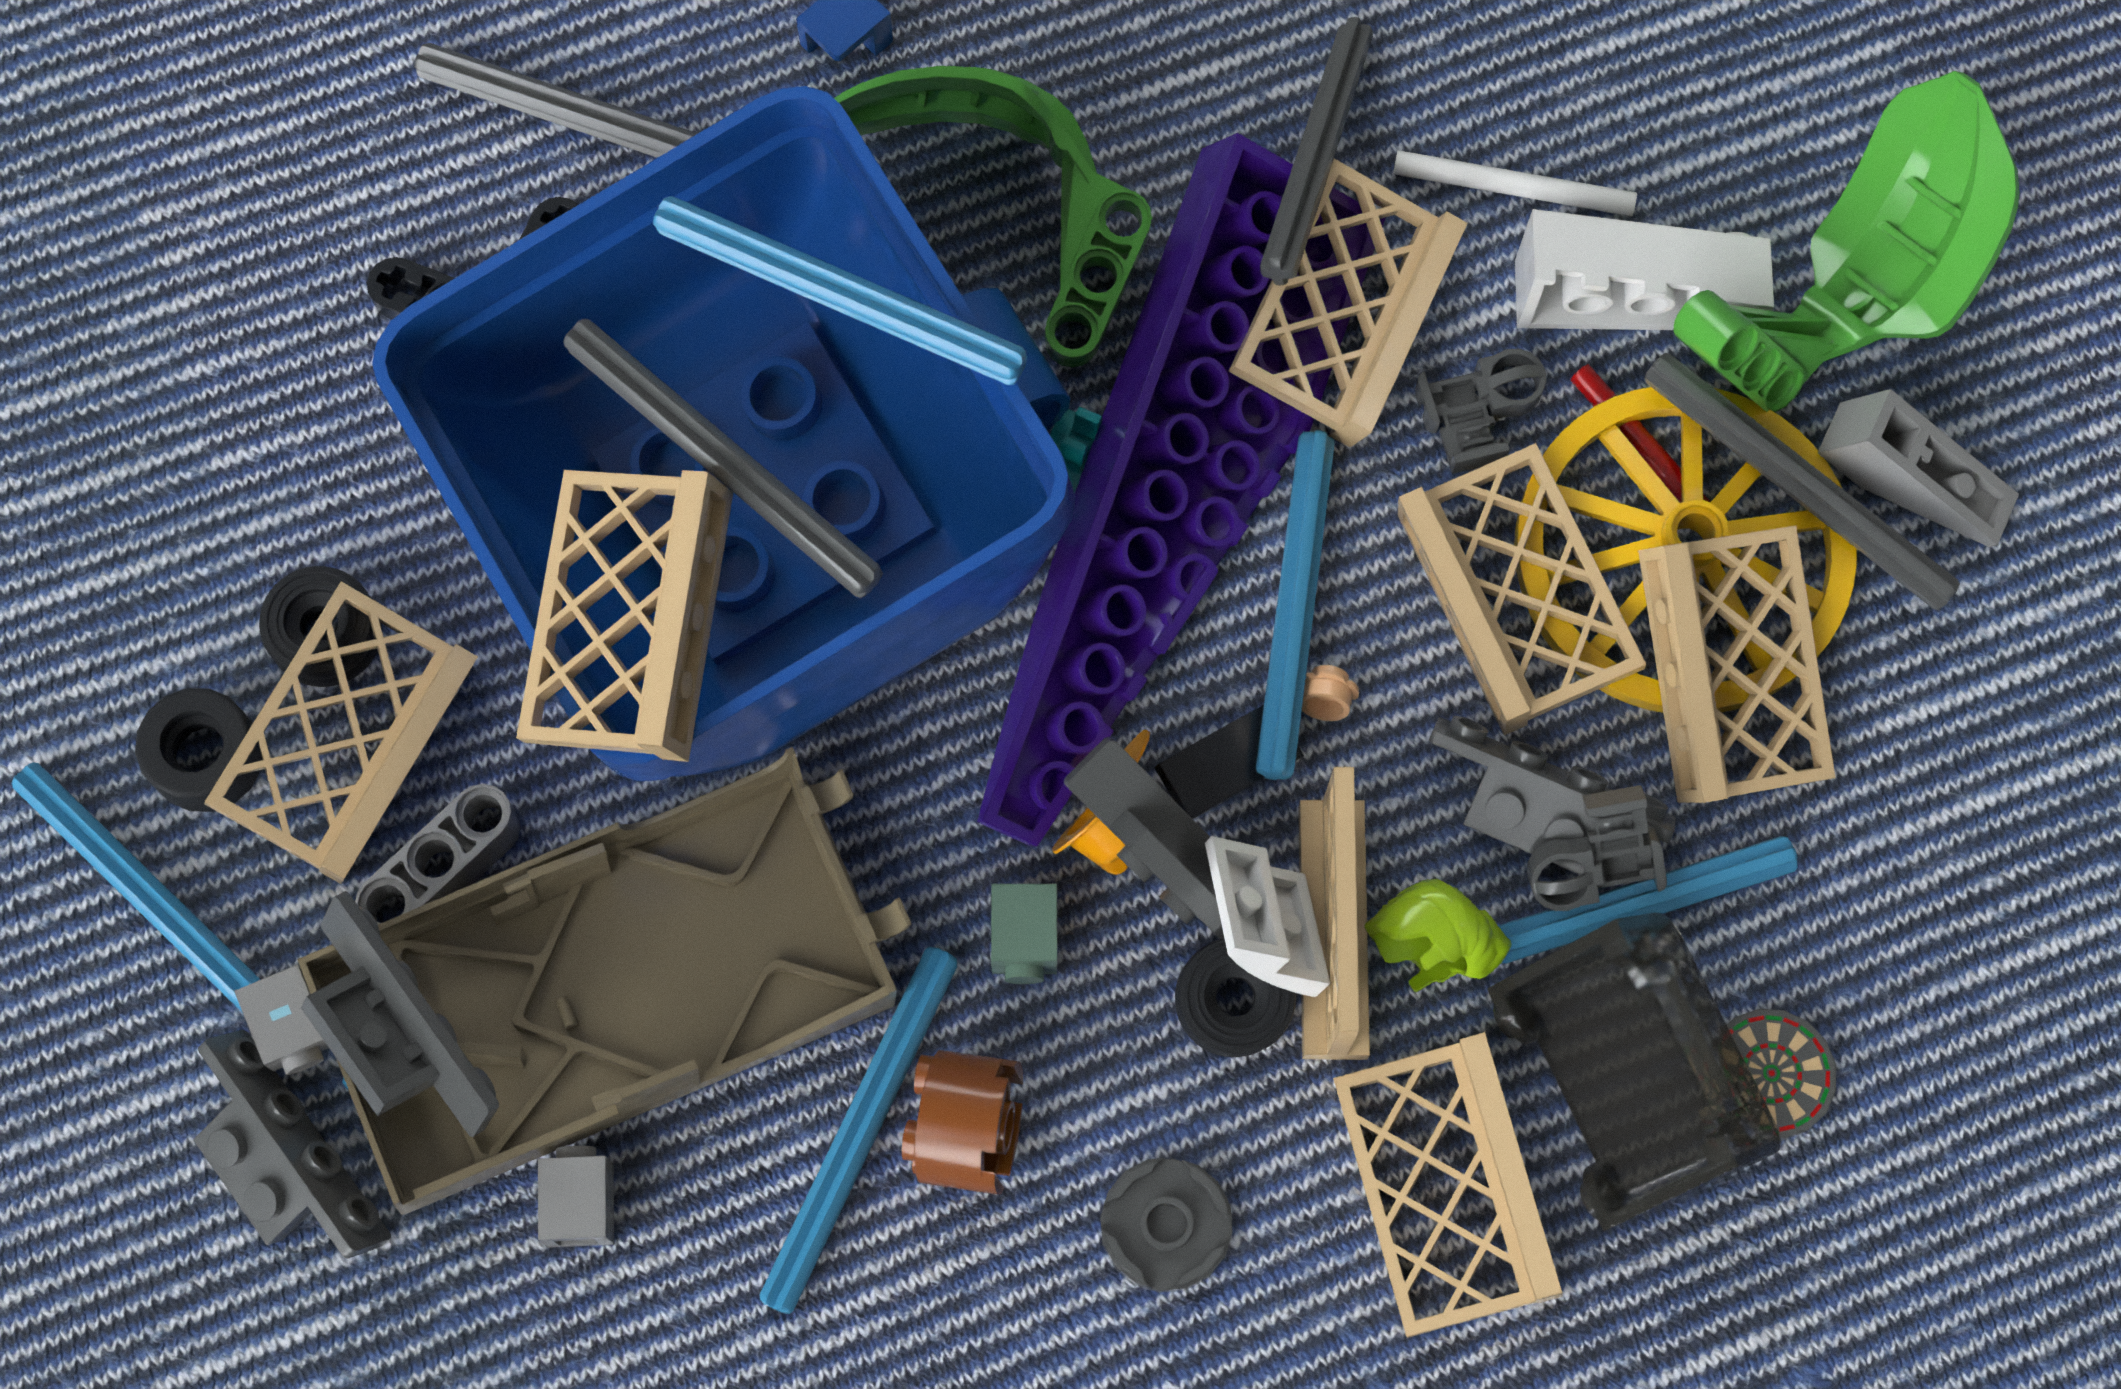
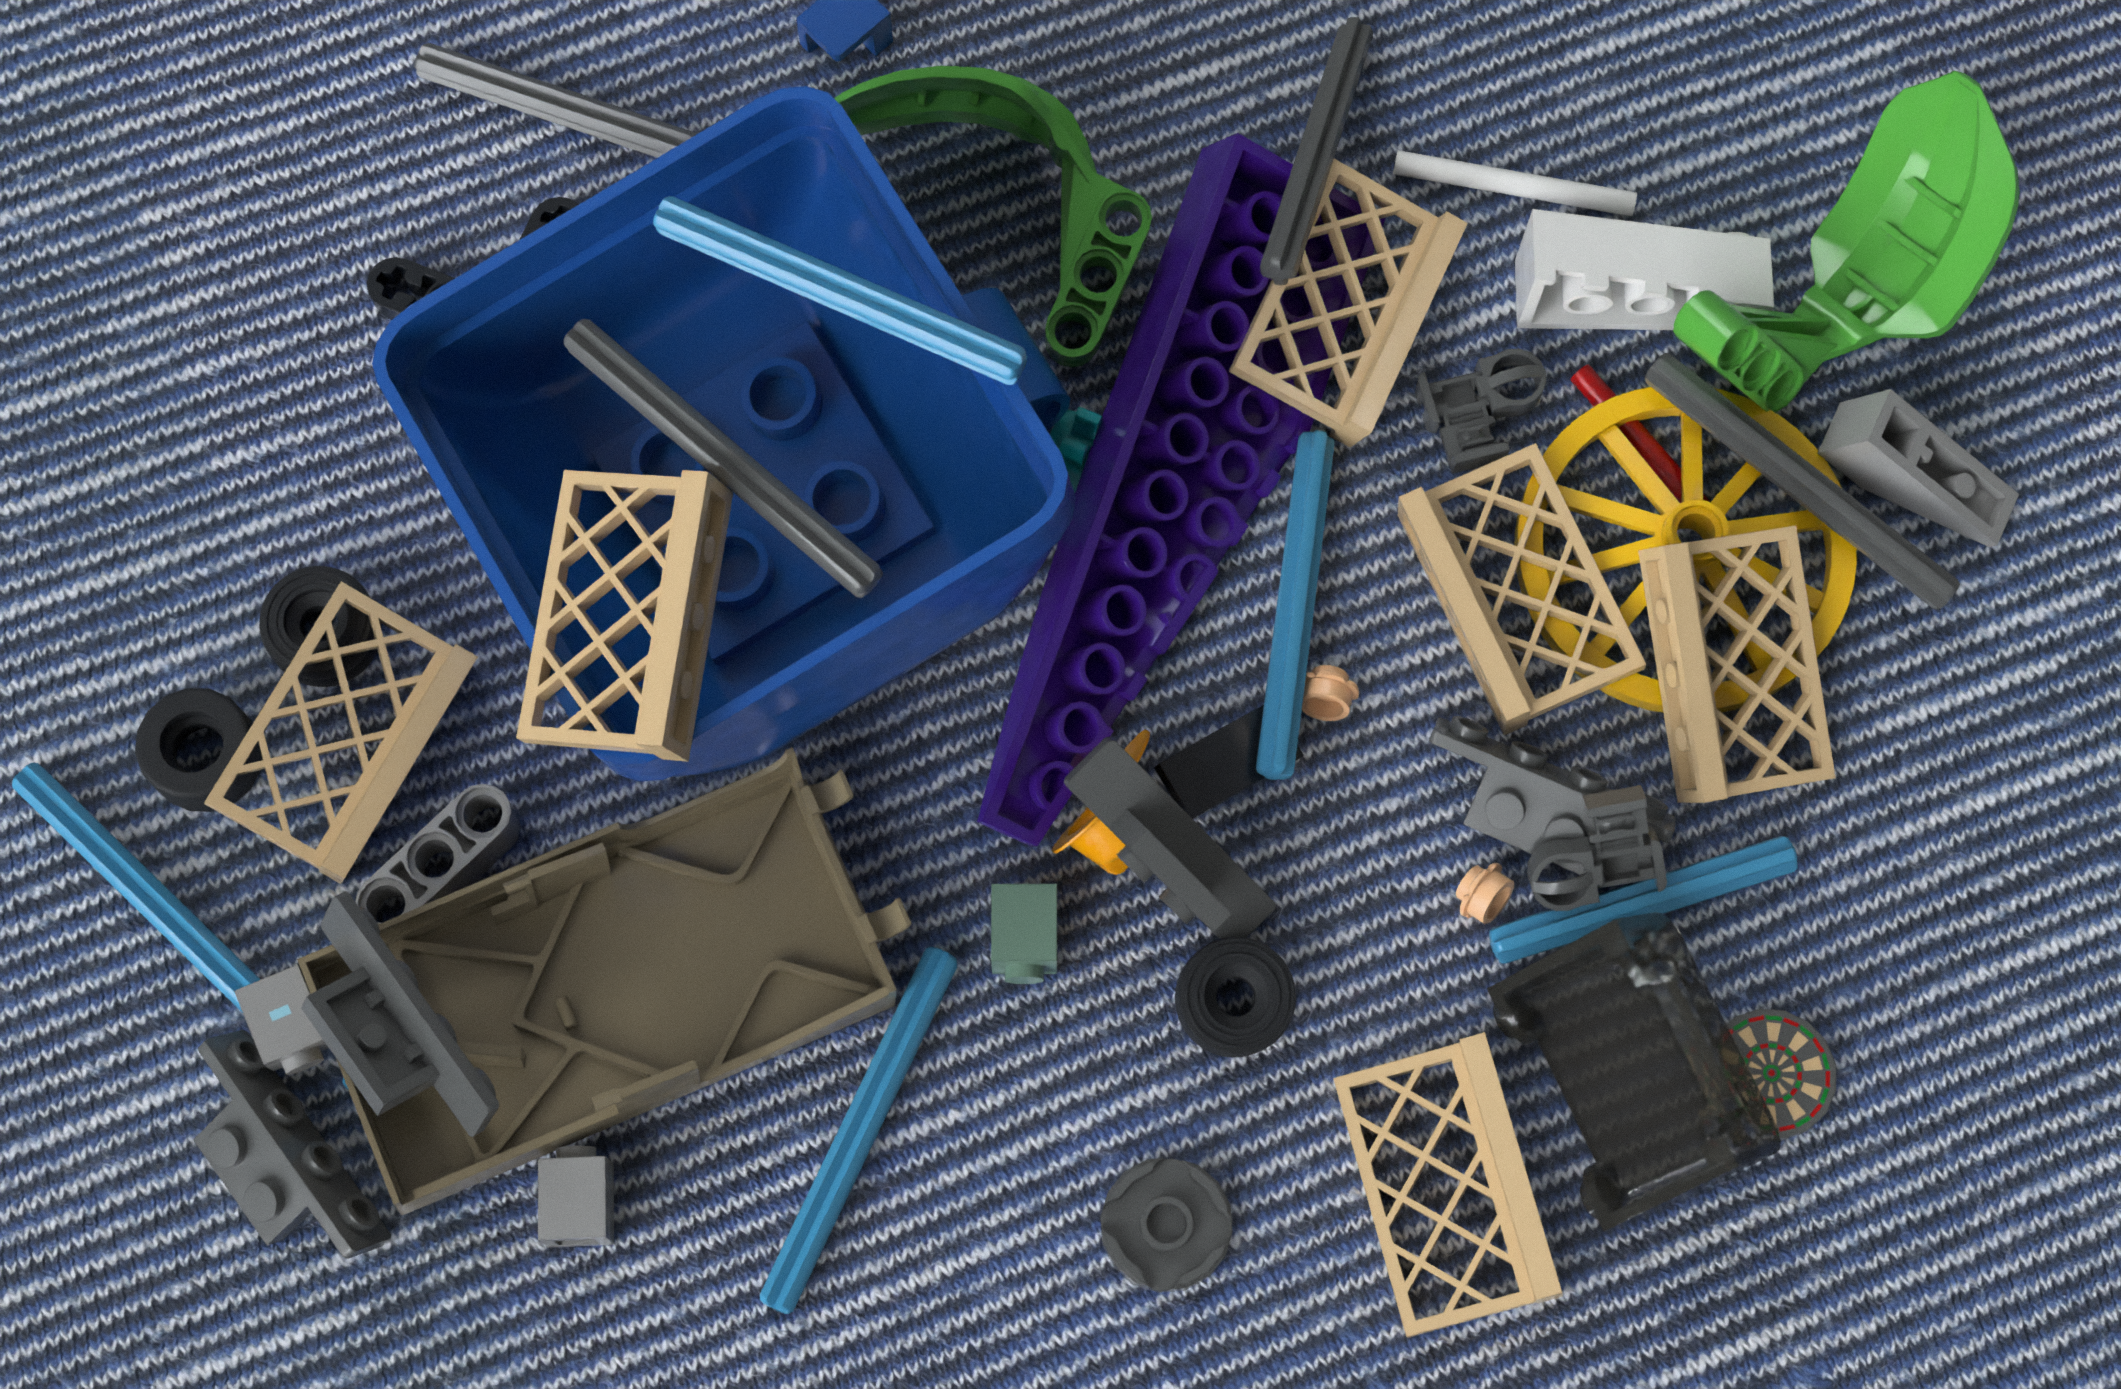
dark orange brick [901,1050,1023,1195] -> none
white slope [1205,836,1330,997] -> none
tan fence [1298,767,1370,1060] -> none
lime hair [1364,879,1512,992] -> none
none -> light nougat plate [1456,863,1514,924]

